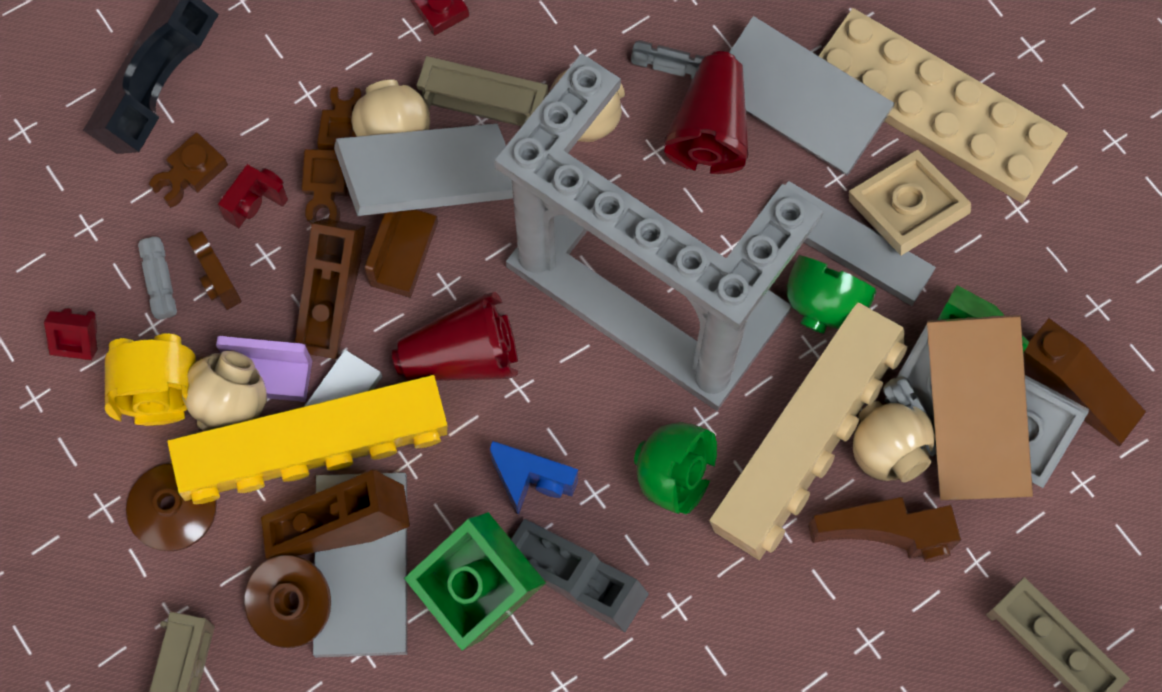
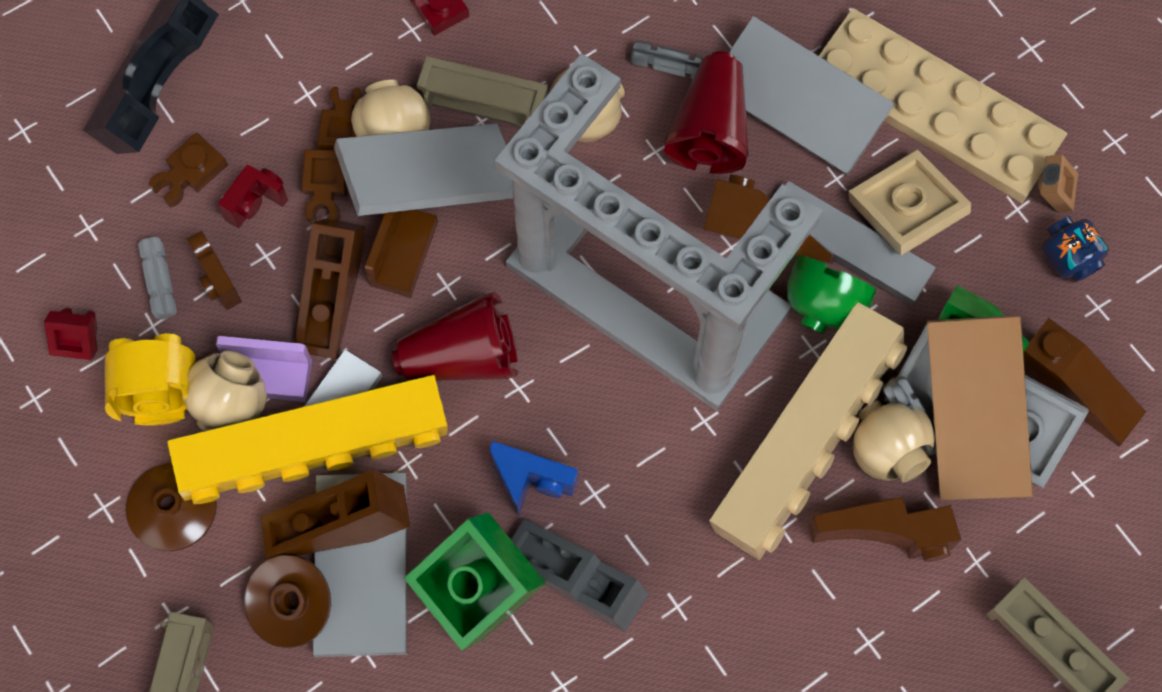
green cylinder [634,422,717,515] -> none
none -> reddish brown slope [704,174,835,264]
none -> medium nougat plate [1038,154,1079,213]
none -> dark blue head [1042,216,1109,283]

